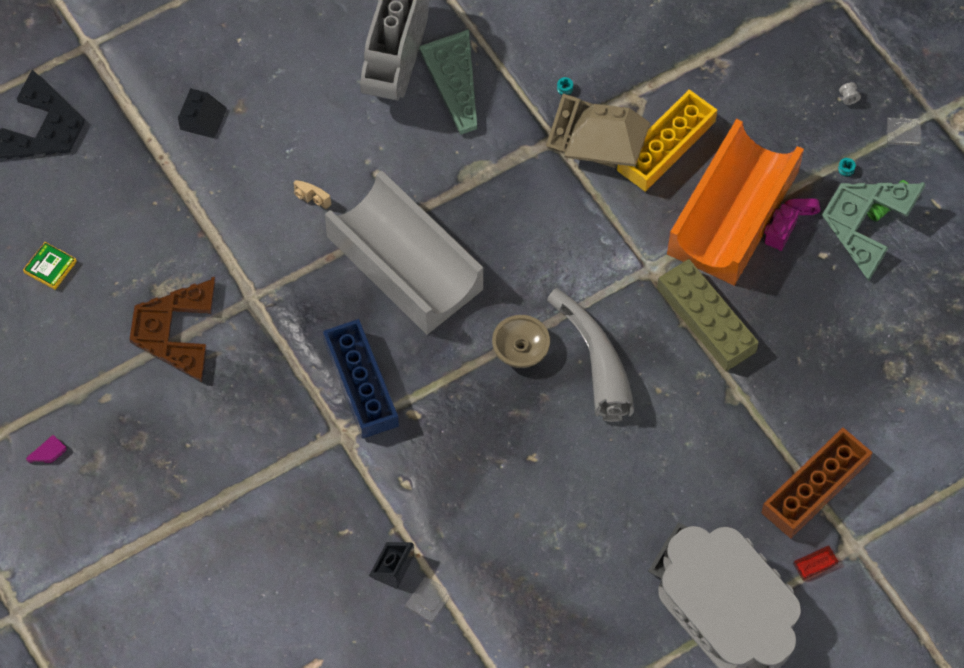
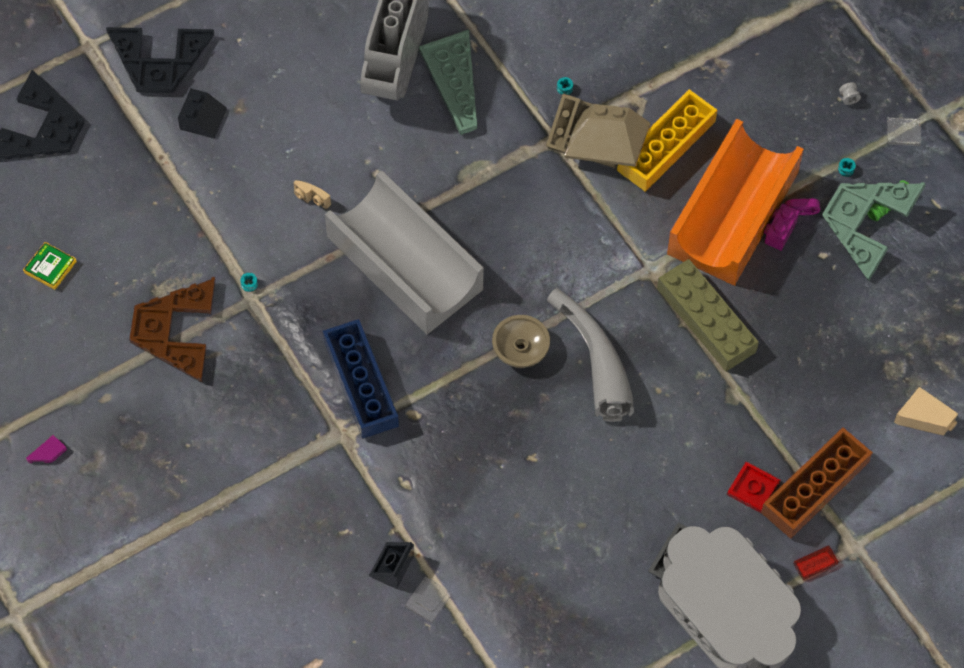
none -> black wing [106,27,215,93]
none -> teal bush [240,273,258,292]
none -> red tile [727,462,781,514]
none -> tan slope [894,387,958,436]

